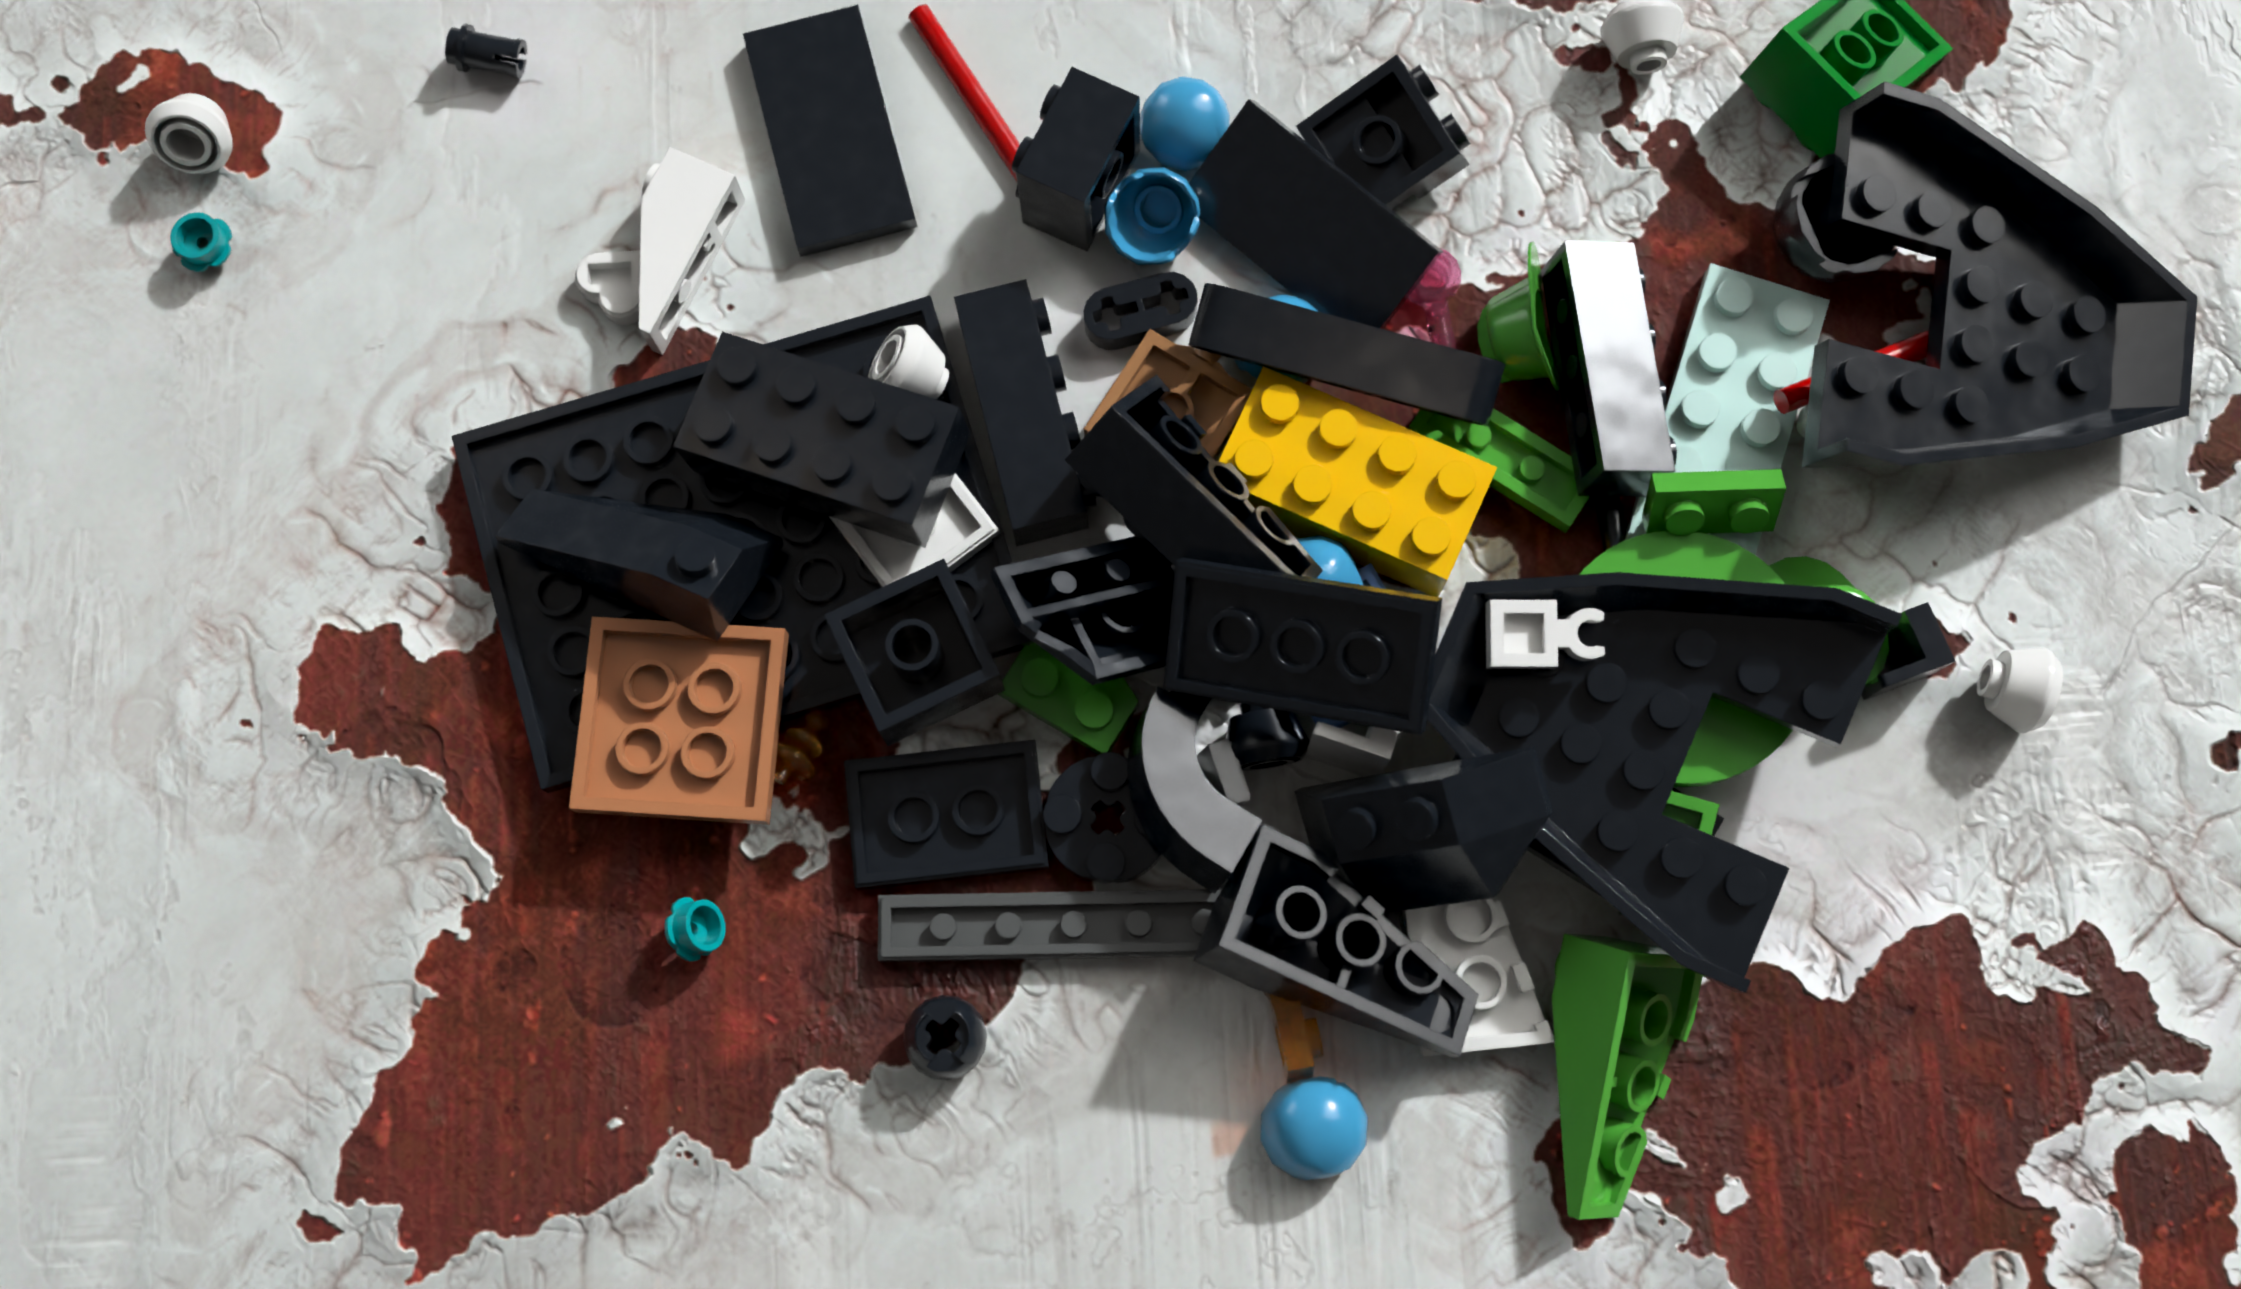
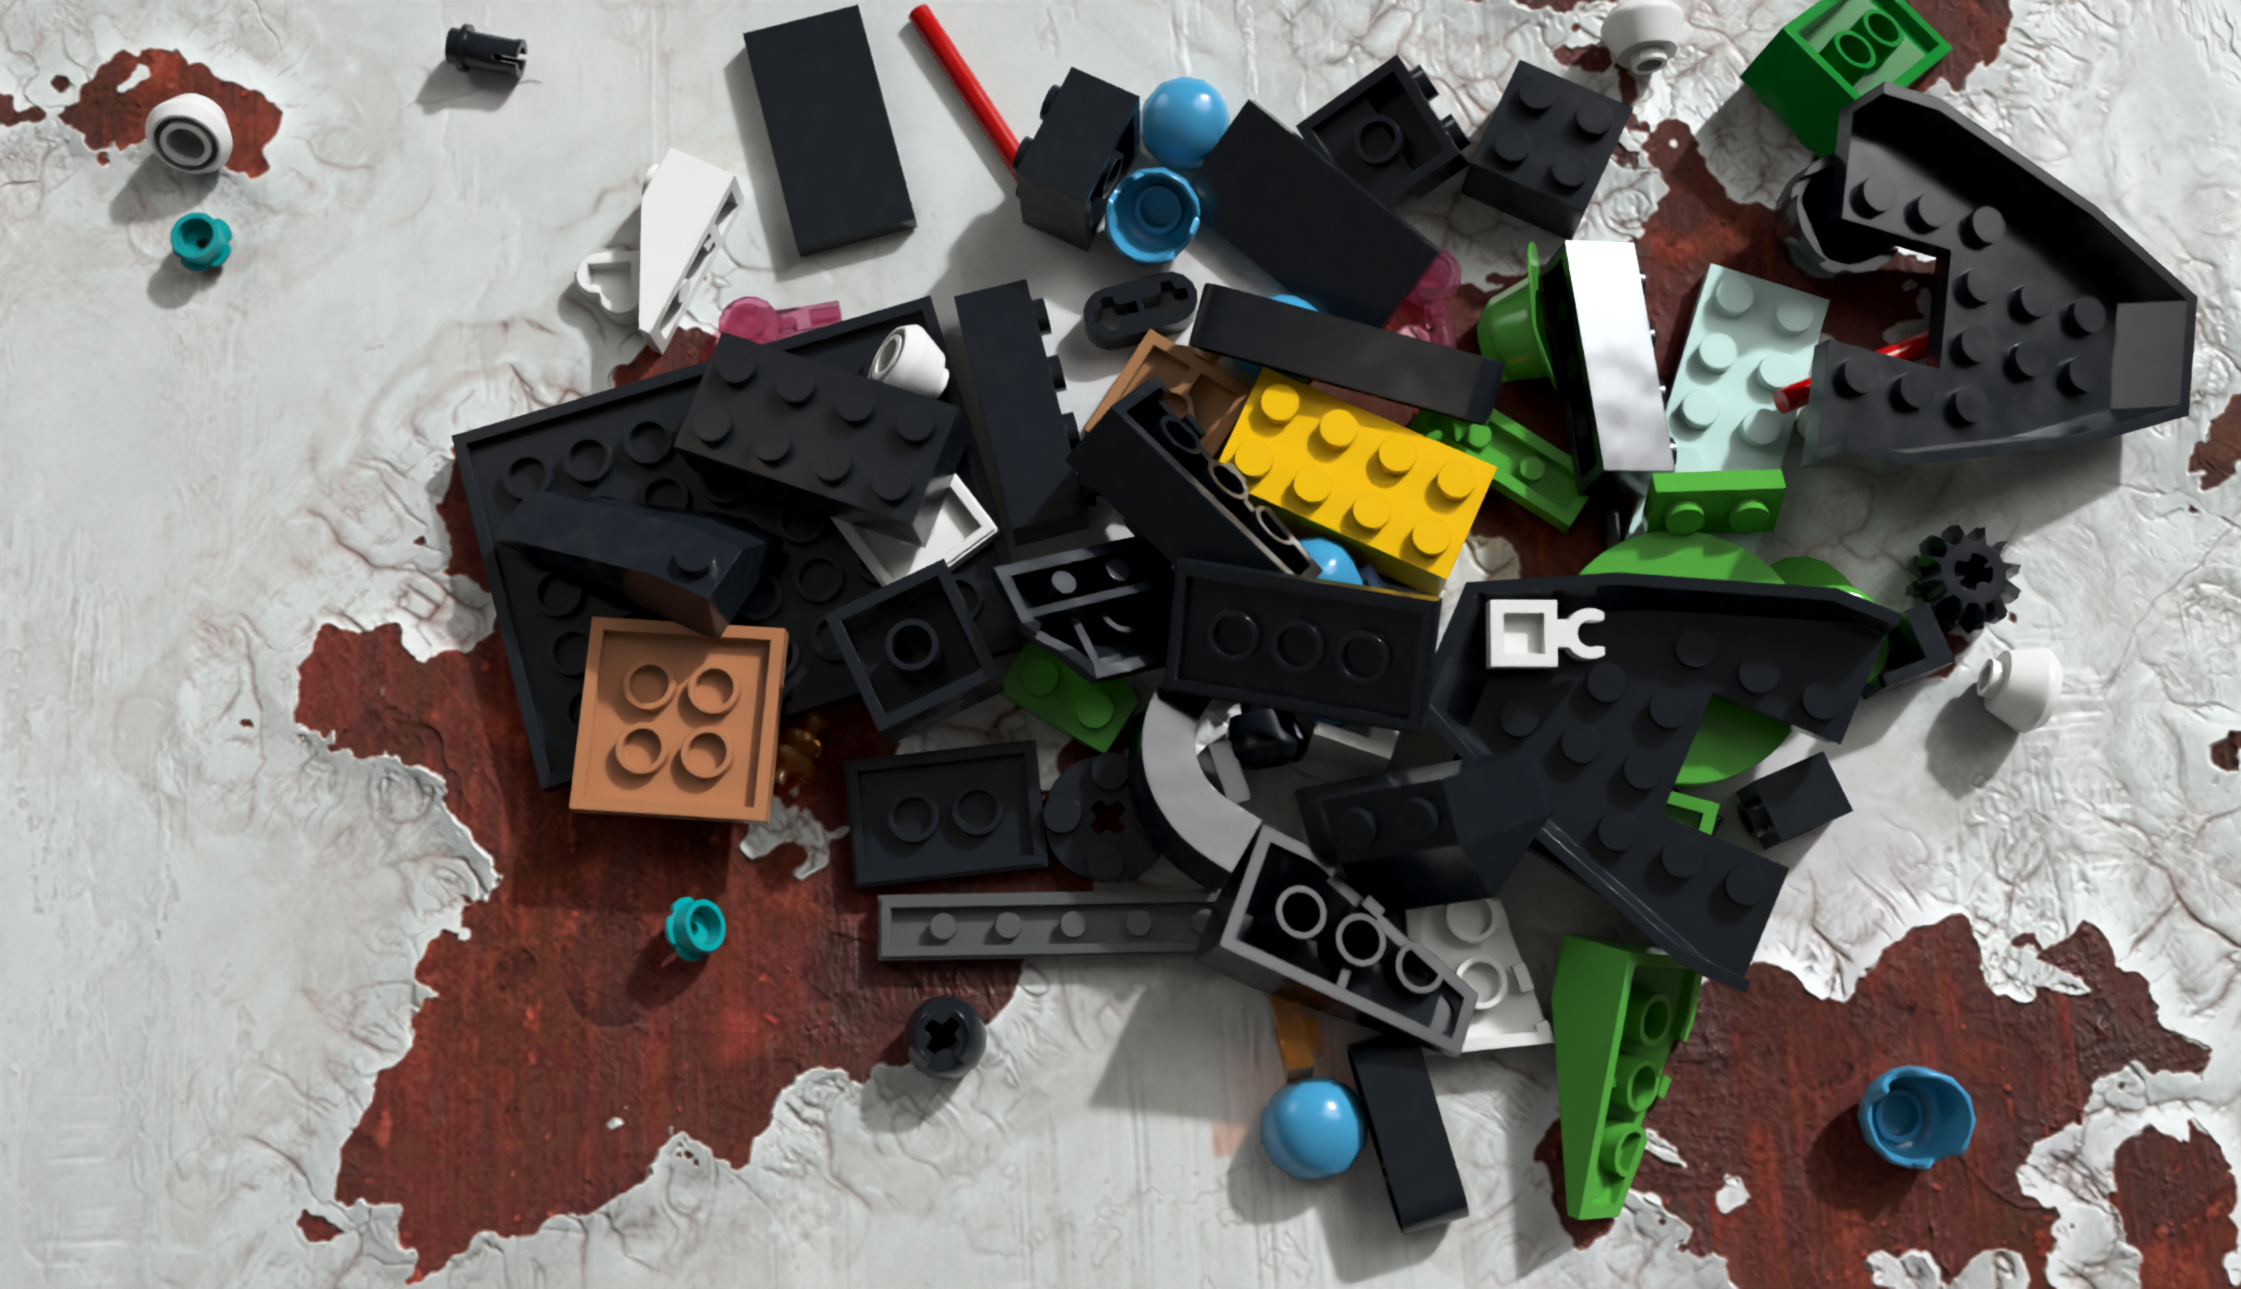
none -> clear pink plate [718,296,843,344]
none -> black beam [1346,1034,1469,1235]
none -> black brick [1461,60,1633,241]
none -> black brick [1736,751,1853,850]
none -> dark azure hair [1857,1065,1976,1170]
none -> black gear [1904,525,2021,634]

